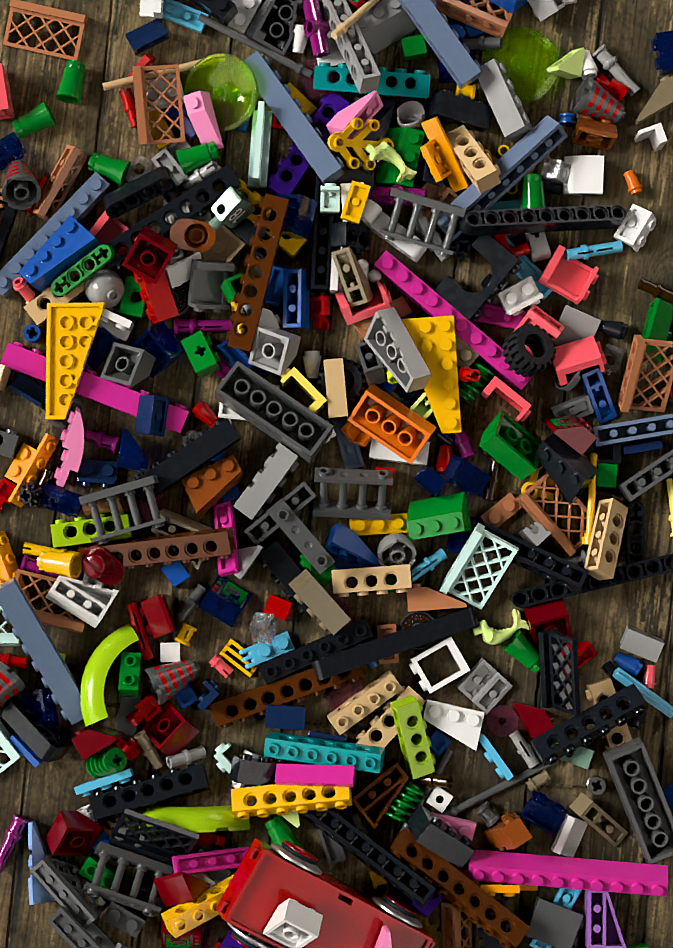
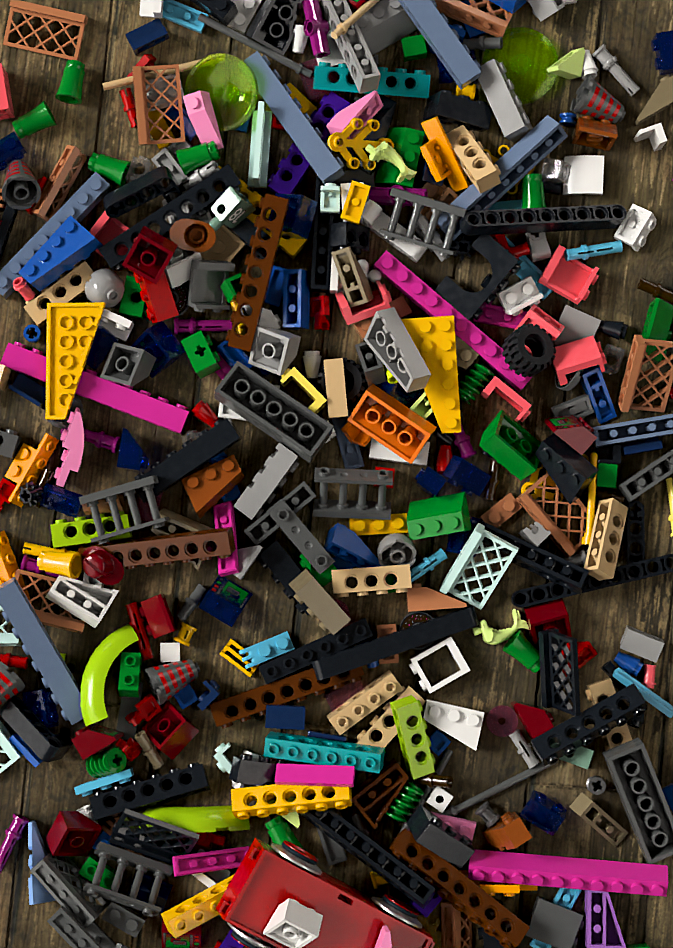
green beam [51,244,115,296] -> none
dark blue bracket [77,459,119,488] -> none
dark blue panel [135,395,169,437] -> none
dark red slope [154,872,210,907] -> none
blue brick [161,560,191,588] -> none
light grey pin [166,746,206,769] -> none
coral pin [209,654,234,679] -> none
clear brick [249,612,277,644] -> none
red brick [263,594,294,621] -> none
light grey hair [397,101,425,129] -> none
light grey slope [456,658,512,715] -> none
red pin [457,366,481,382] -> none
medium azure hinge [479,733,514,781] -> none
dark tan pin [525,769,551,792] -> none
white panel [551,813,588,858] -> none
red plate [596,74,629,103] -> none
orange pin [623,170,643,196] -> none

